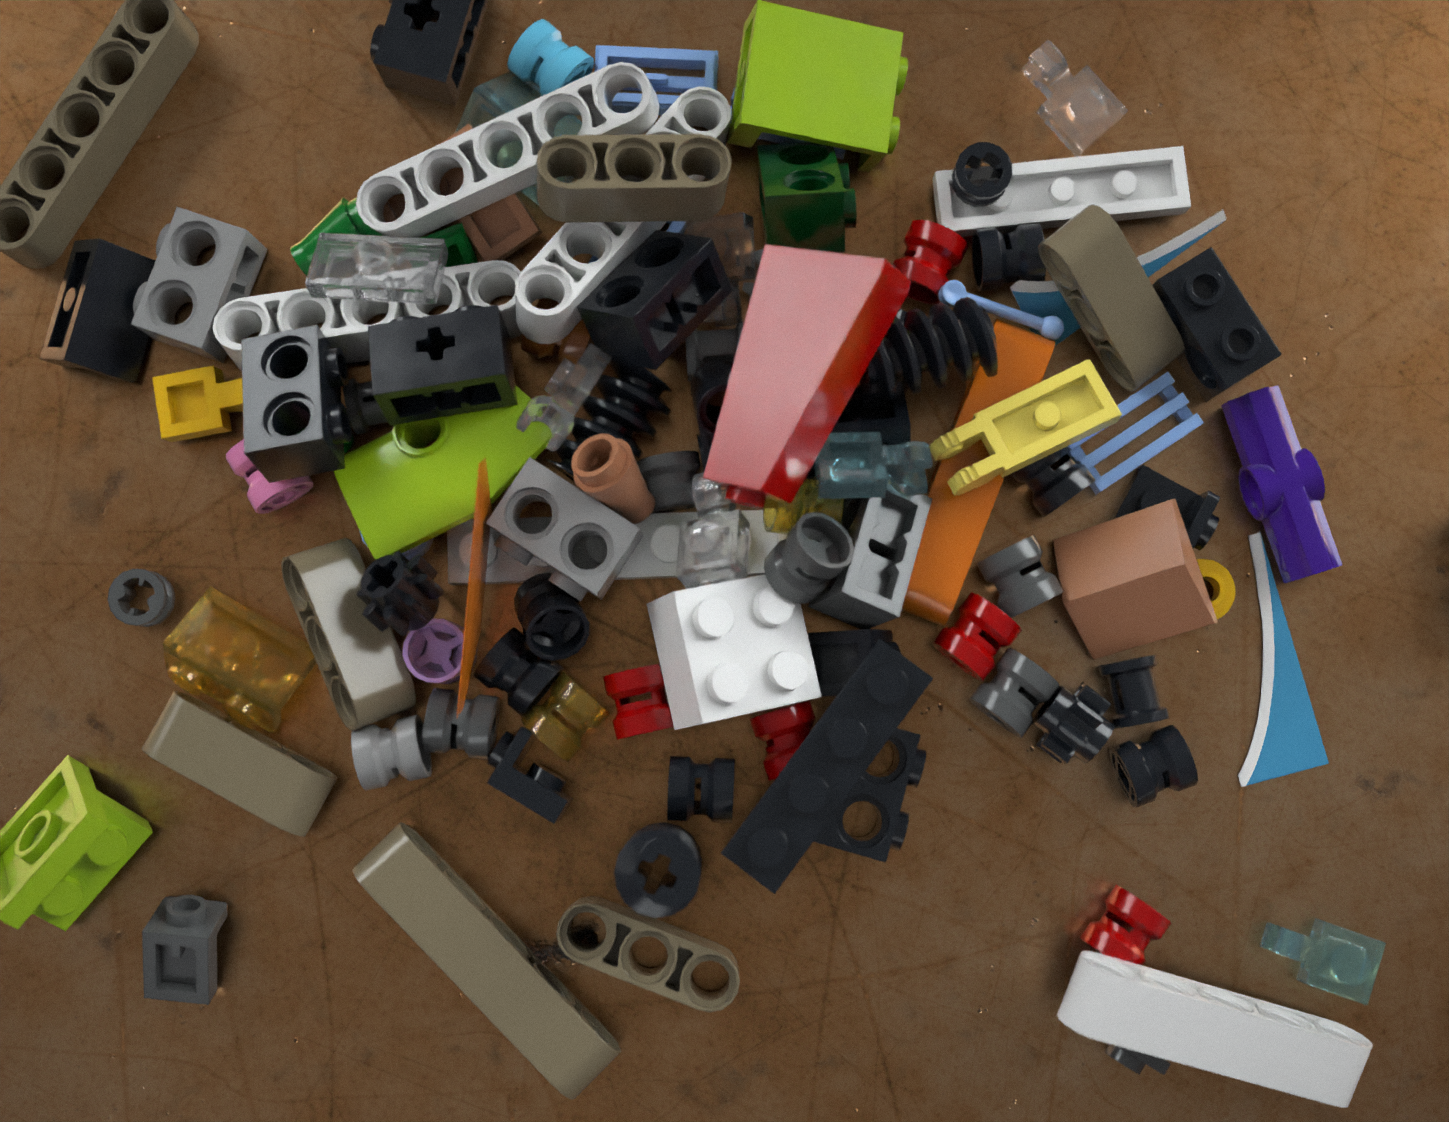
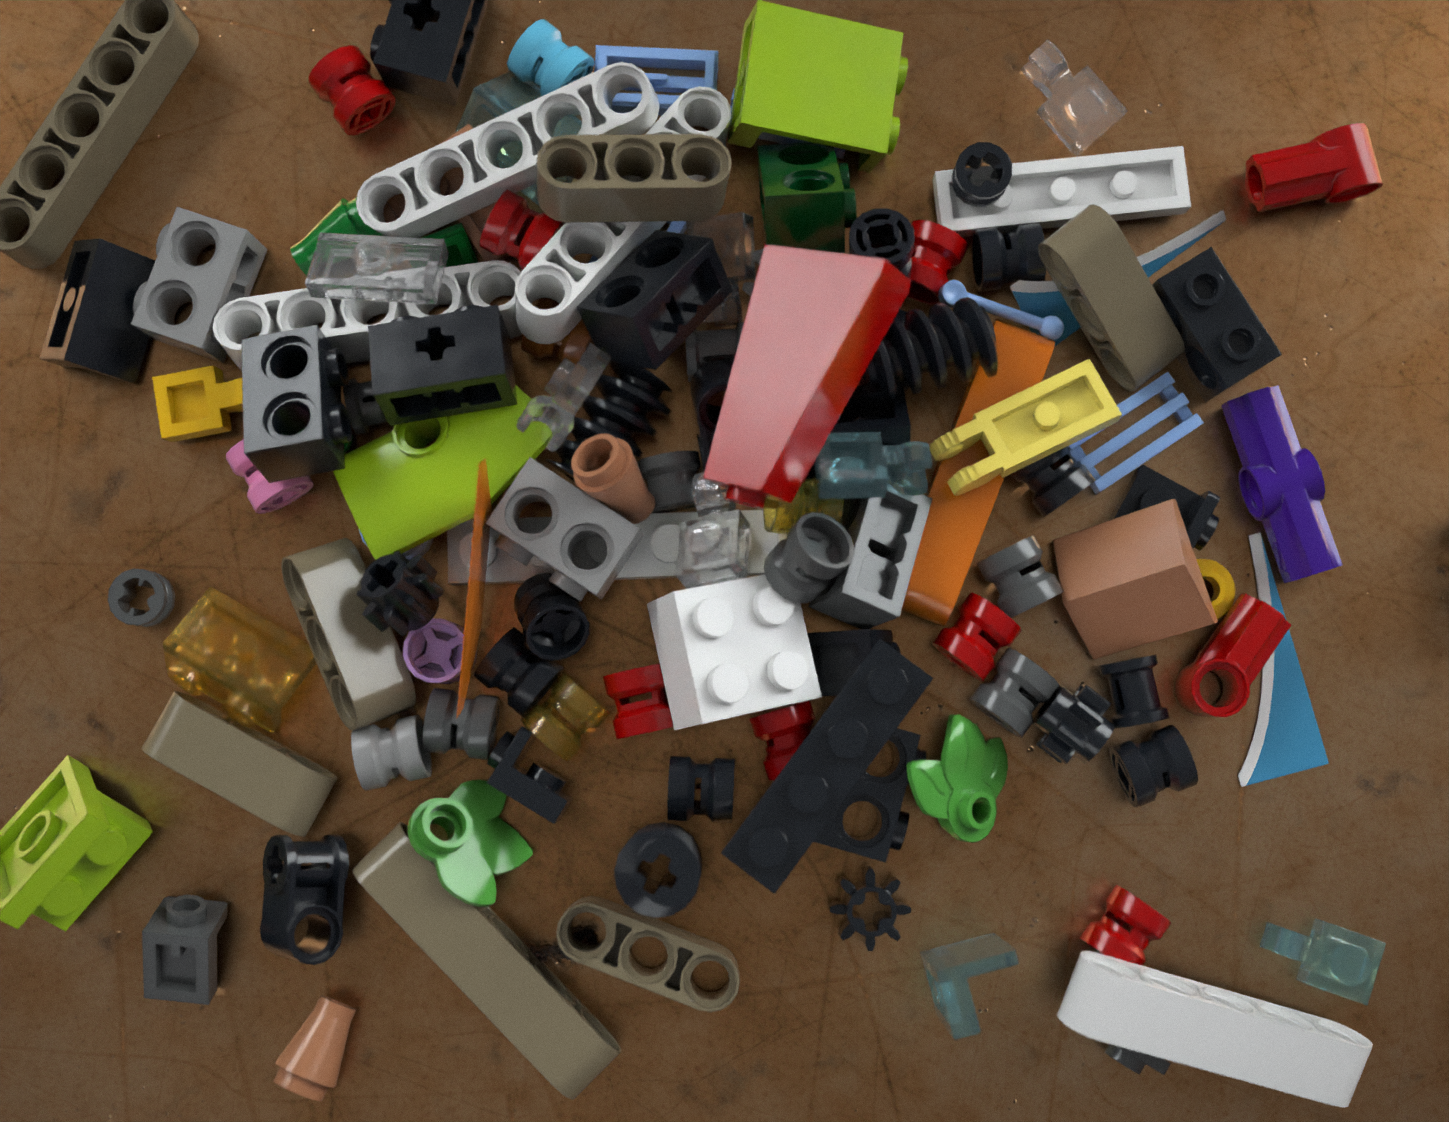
none -> black piece [260,834,349,965]
none -> nougat cone [273,995,356,1101]
none -> red wheel [308,45,396,136]
none -> bright green plate [408,780,533,907]
none -> red wheel [479,189,566,269]
none -> black gear [828,866,911,951]
none -> black wheel [849,208,915,279]
none -> bright green plate [906,714,1008,843]
none -> clear light blue panel [920,933,1019,1040]
none -> red piece [1175,593,1291,717]
none -> red piece [1245,123,1383,212]

